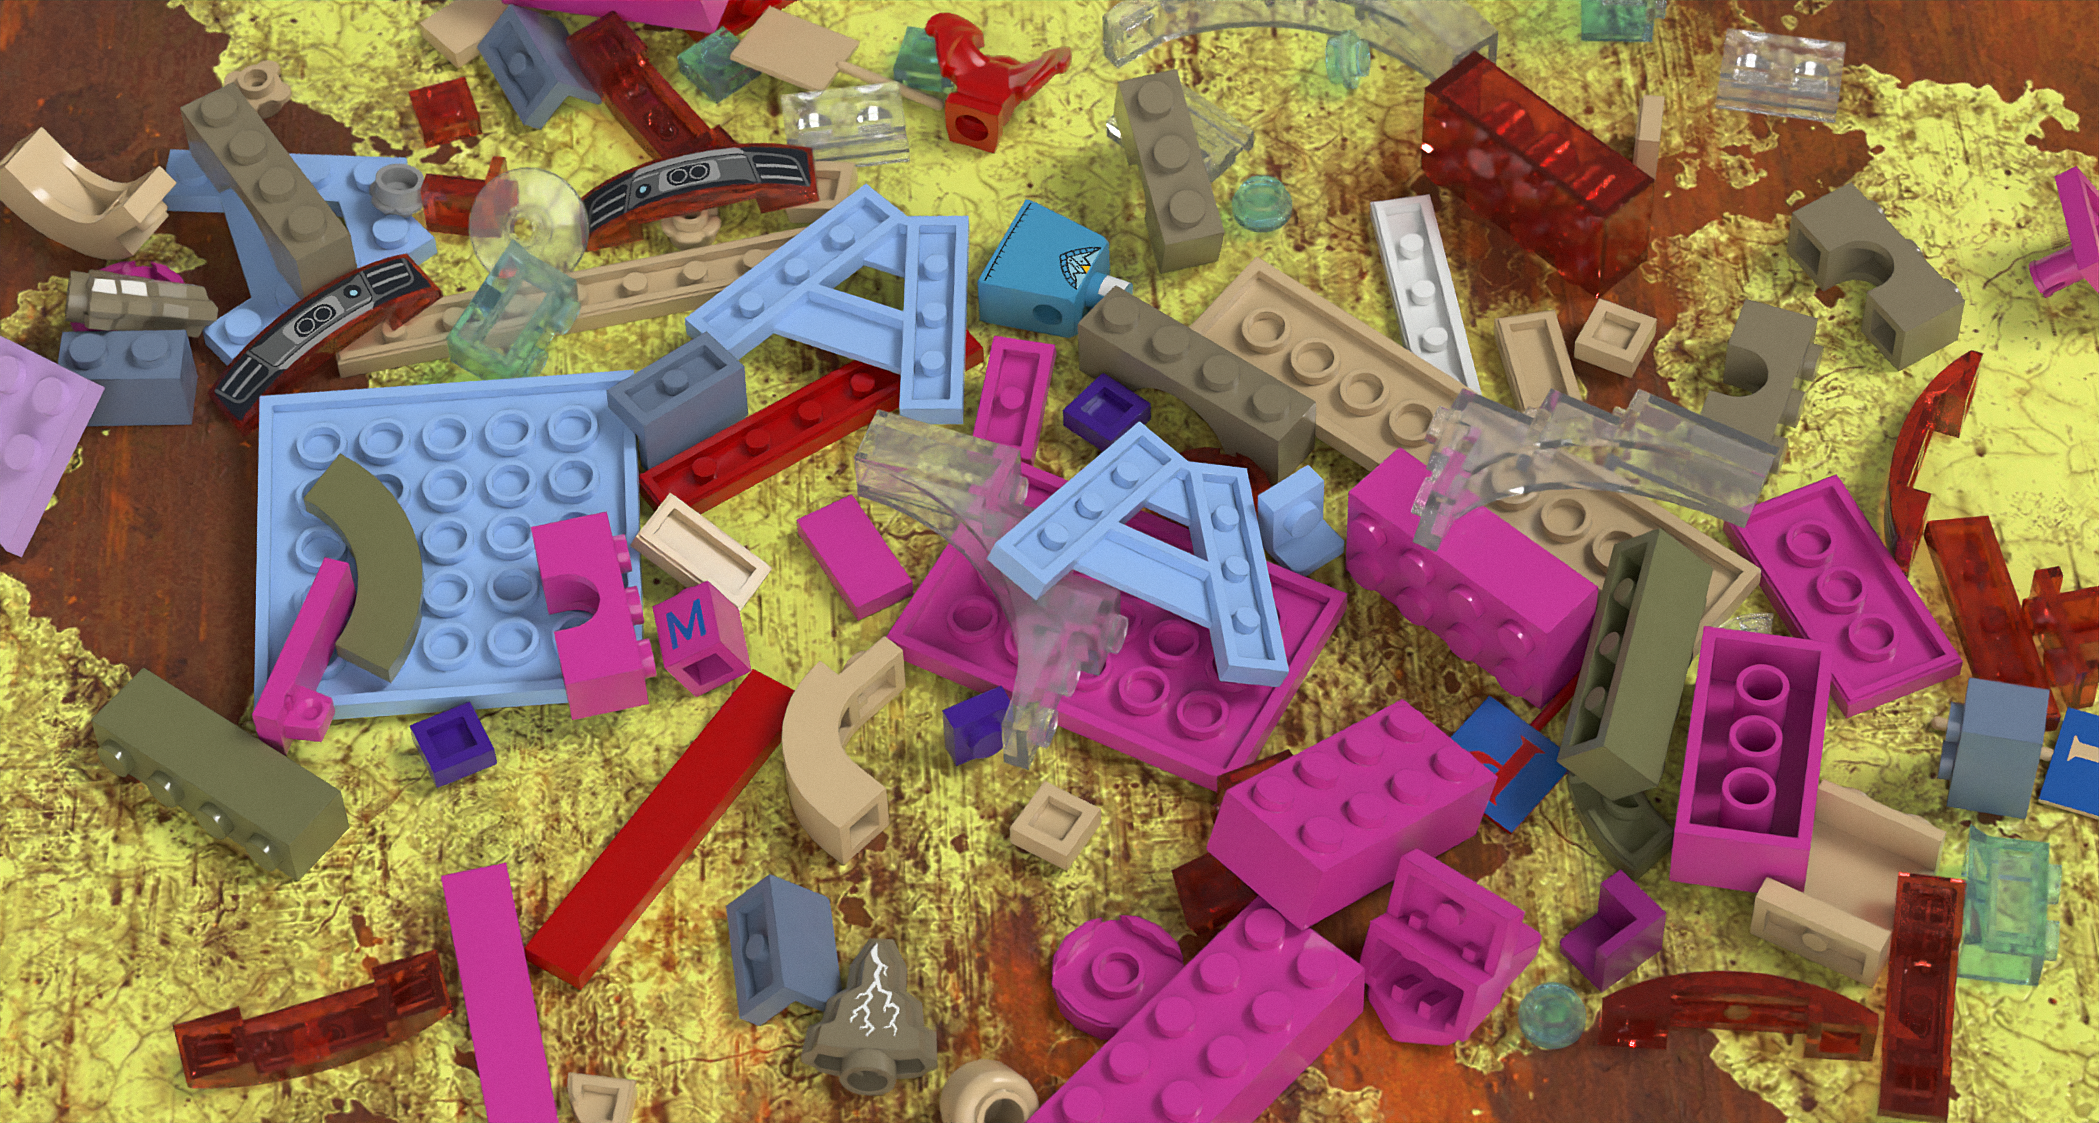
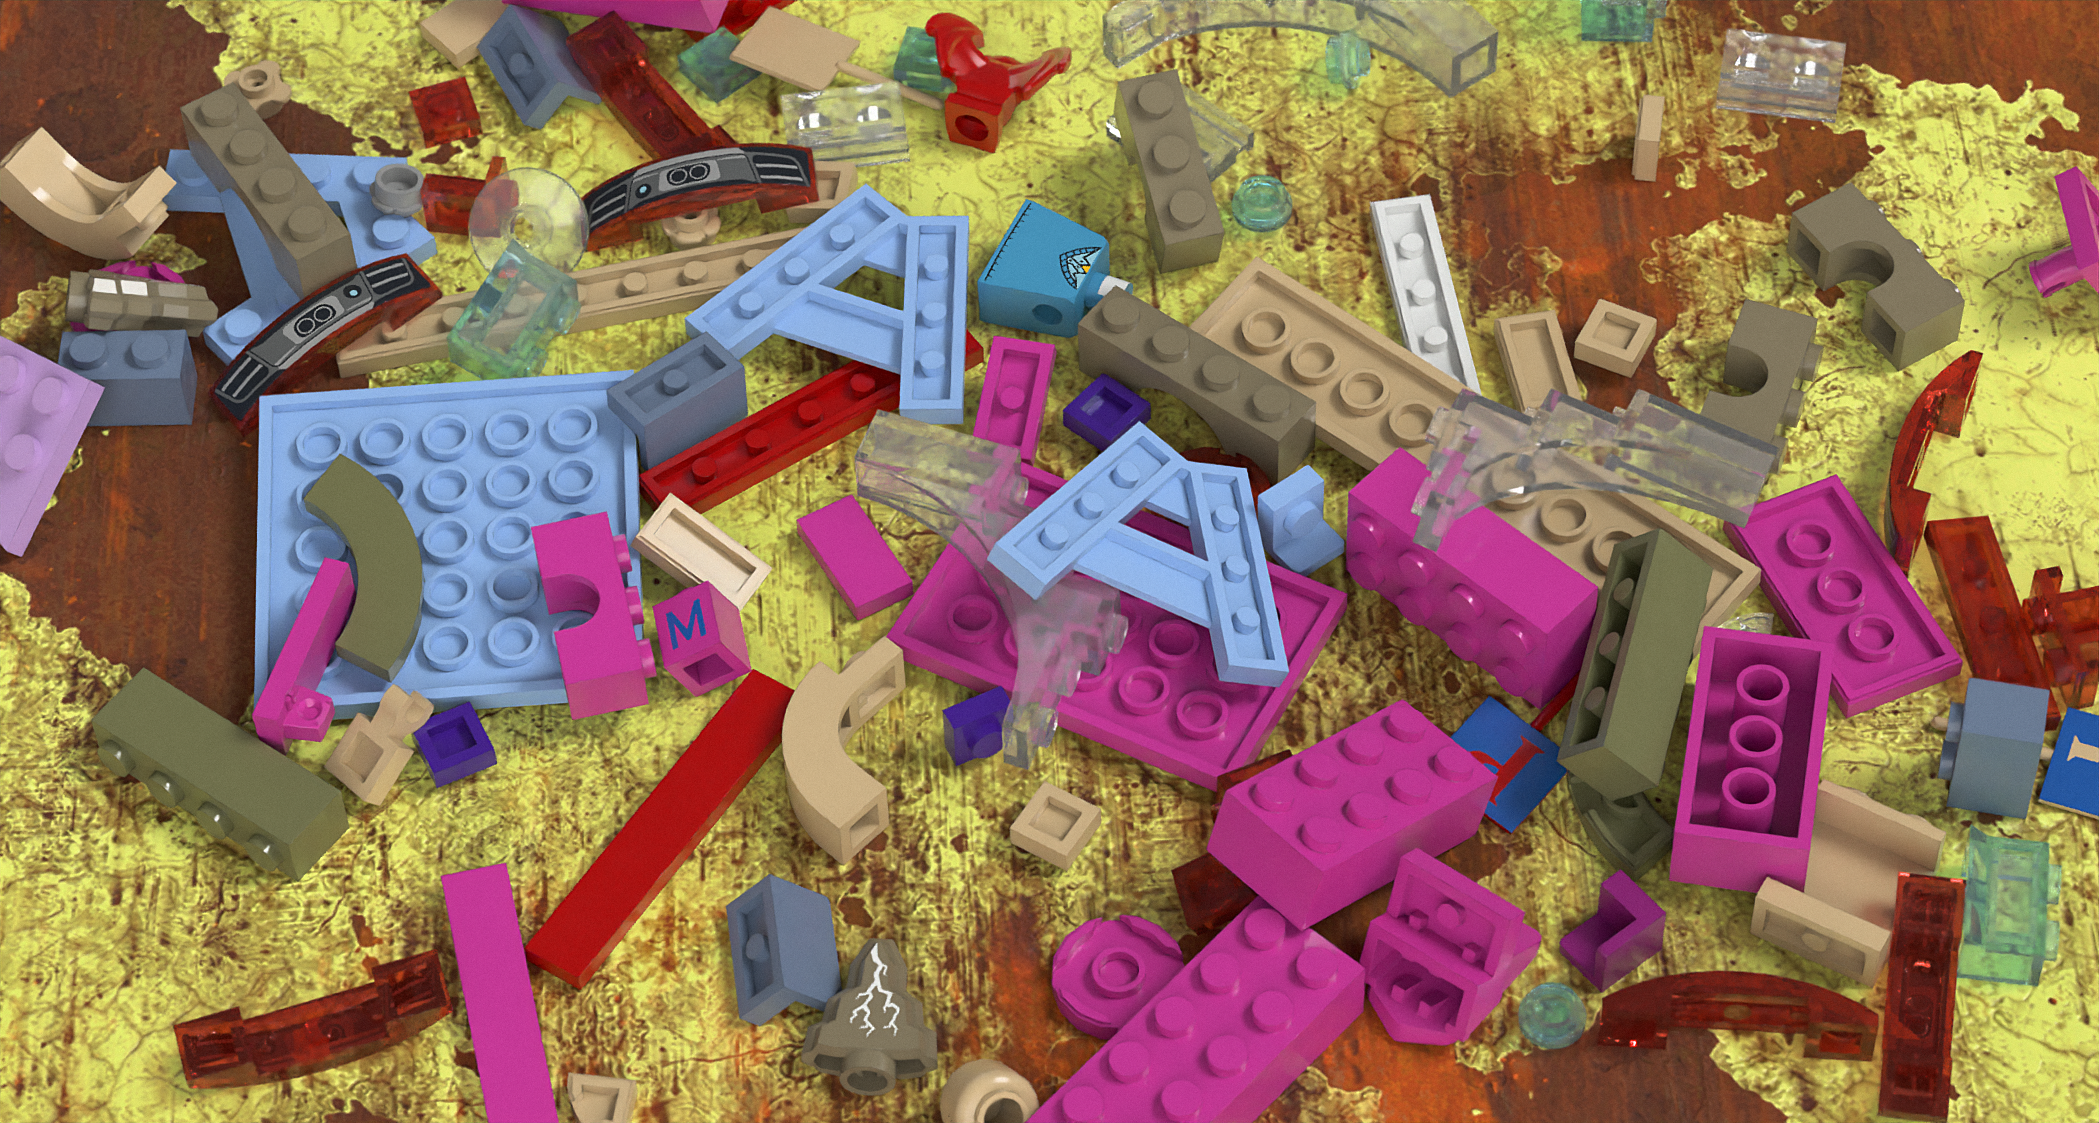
clear red brick [1420,50,1656,300] -> none
none -> tan plate [324,684,434,806]

